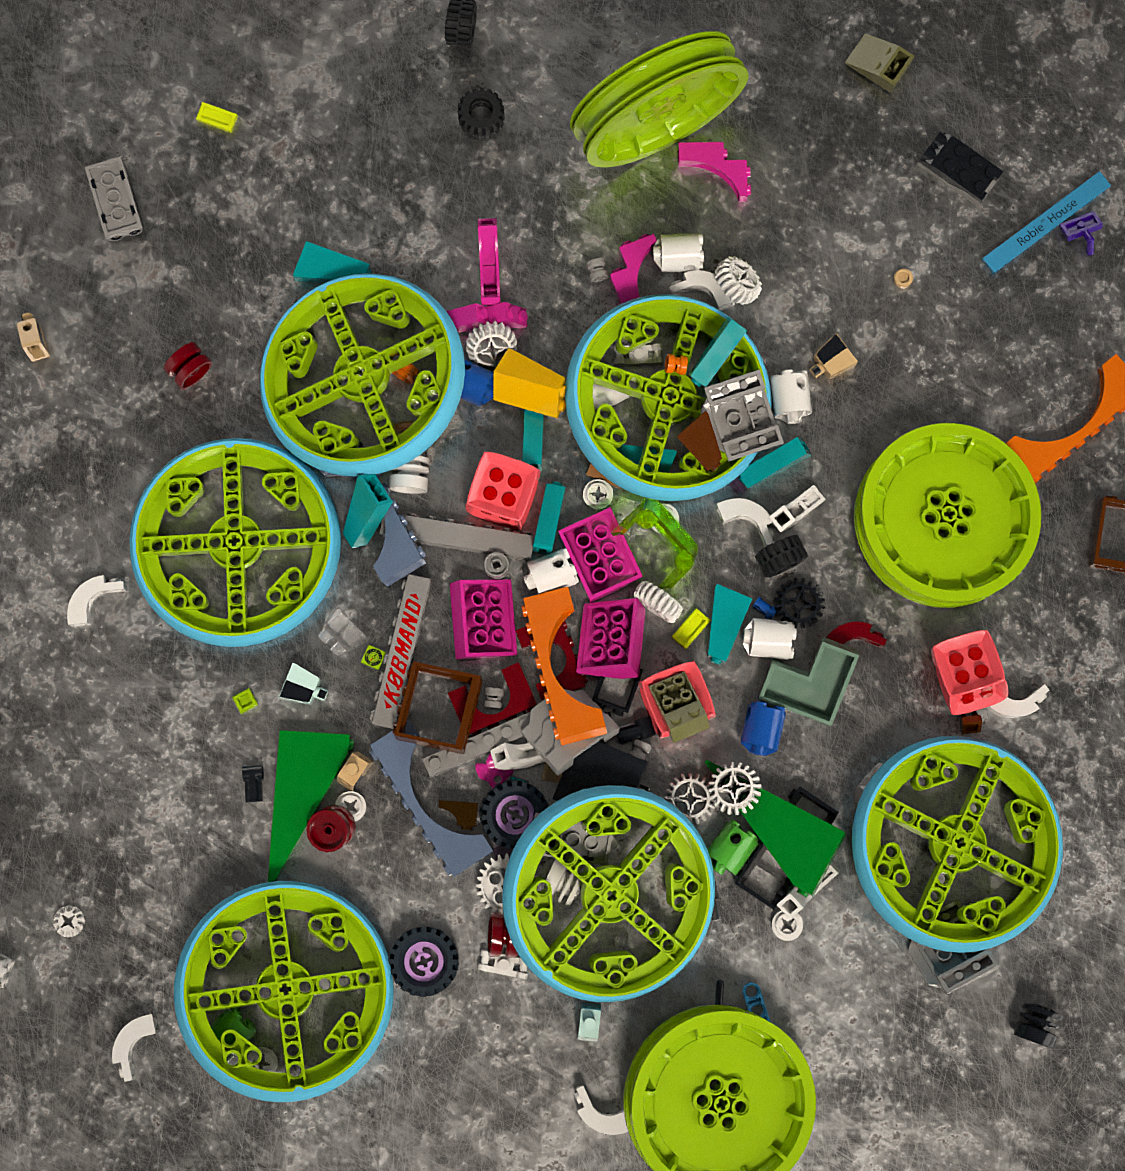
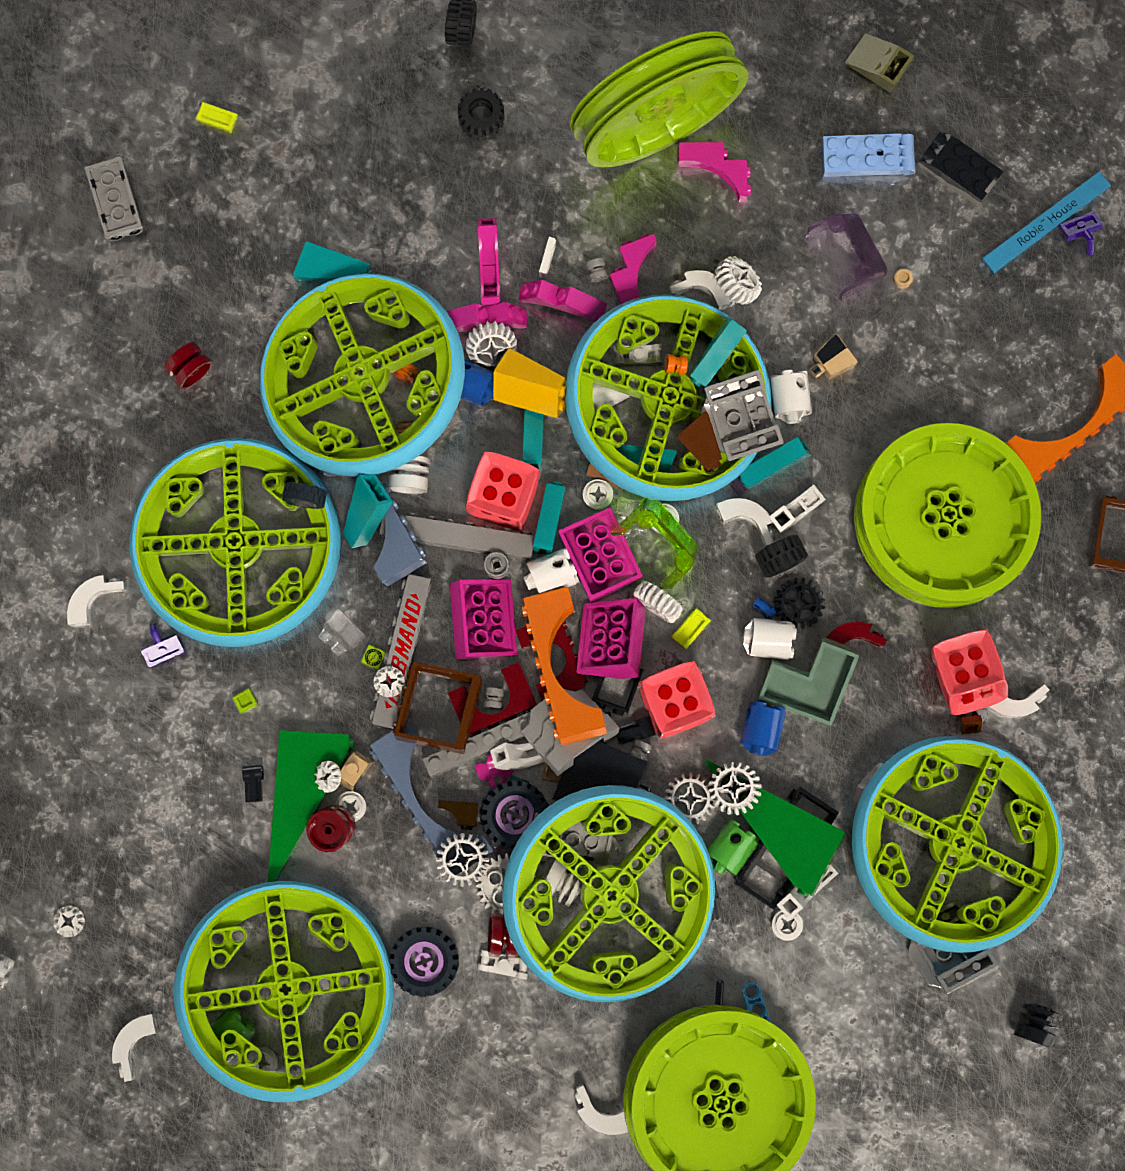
tan torso [17,313,50,362] -> none
torso [279,663,328,705] -> none
light aqua torso [577,1002,601,1042] -> none
olive slope [648,671,710,743] -> none
white cylinder [653,233,704,272] -> none
teal slope [707,584,752,665] -> none
none -> plate [141,623,184,667]
none -> black wheel [282,482,327,509]
none -> white gear [314,761,341,792]
none -> white gear [374,666,405,697]
none -> white gear [436,833,489,887]
none -> dark pink arch [518,280,607,322]
none -> white tile [539,237,556,279]
none -> clear purple windscreen [805,213,888,301]
none -> light blue hinge [822,134,916,177]

